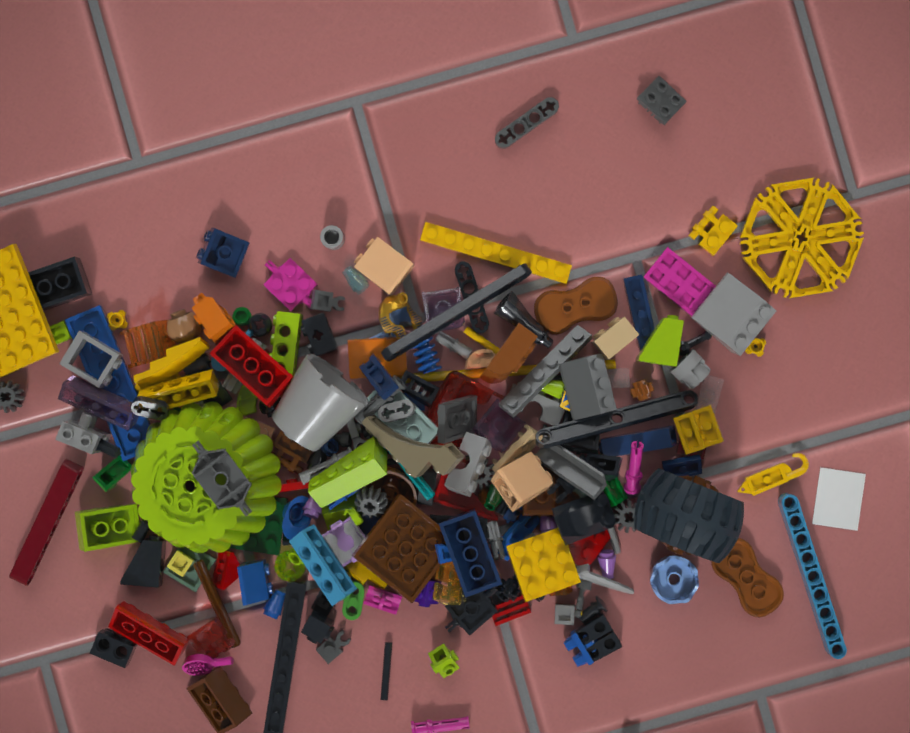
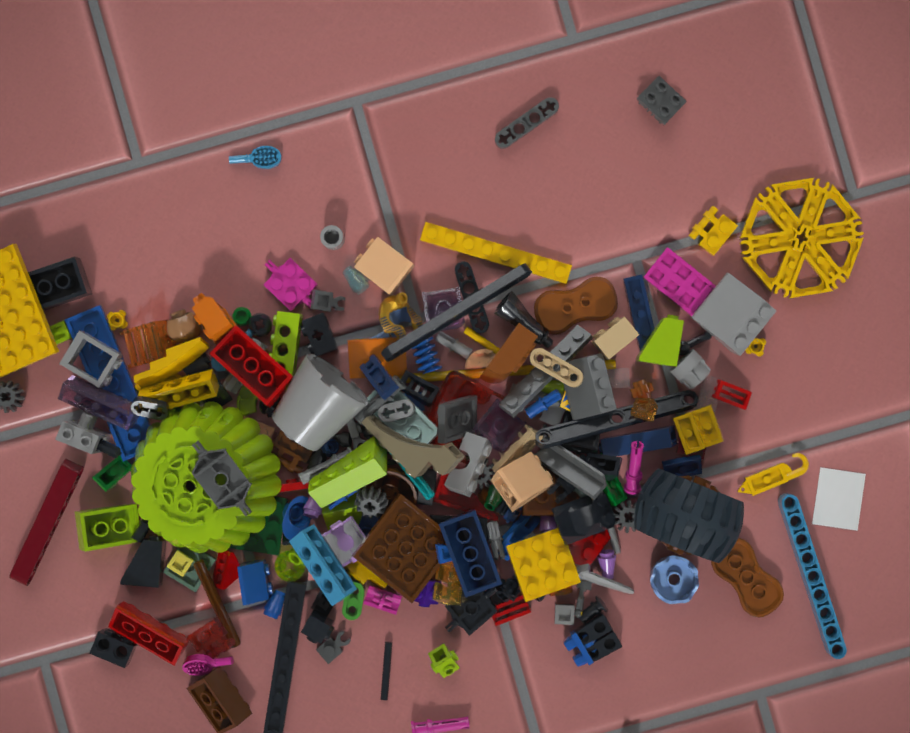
dark blue plate [196,228,250,278] -> none
lime tile [347,506,364,526] -> none
none -> dark azure piece [229,146,282,169]
none -> blue axle [525,389,562,419]
none -> tan plate [530,348,584,387]
none -> clear orange slope [630,398,658,422]
none -> red tile [711,379,752,410]

